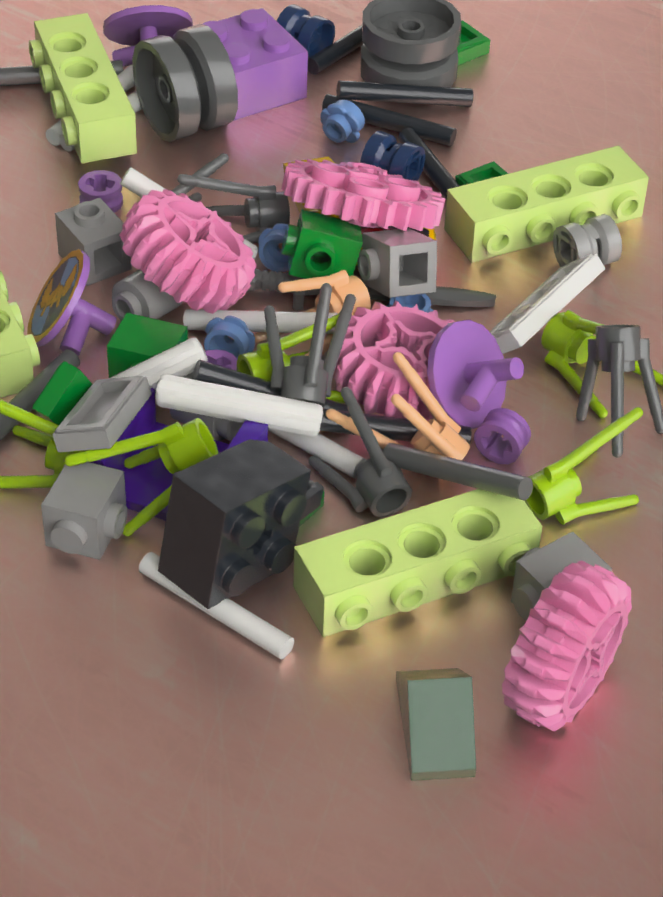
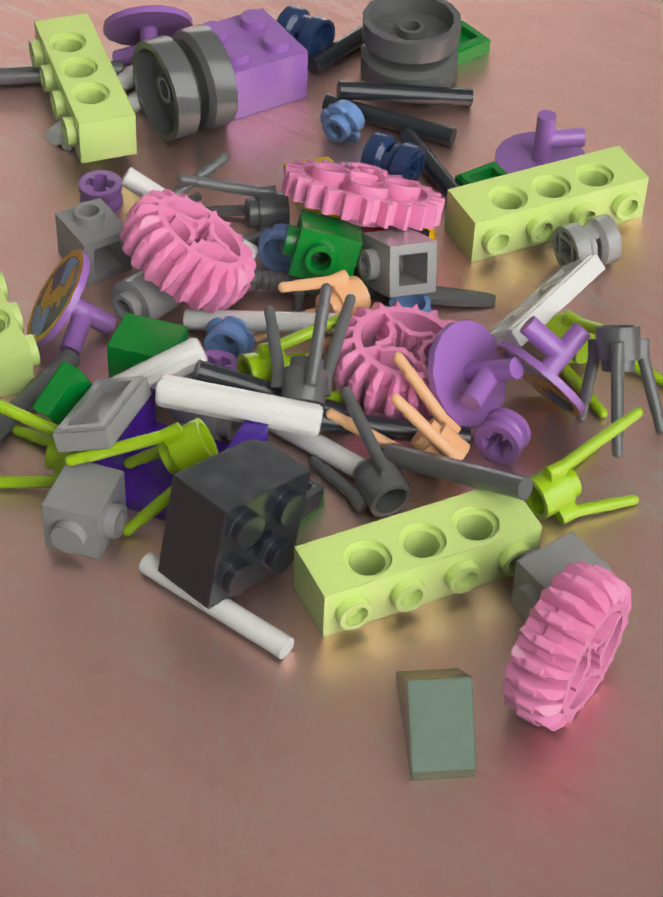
none -> medium lavender shield [495,110,586,174]
none -> medium lavender shield [496,316,591,417]

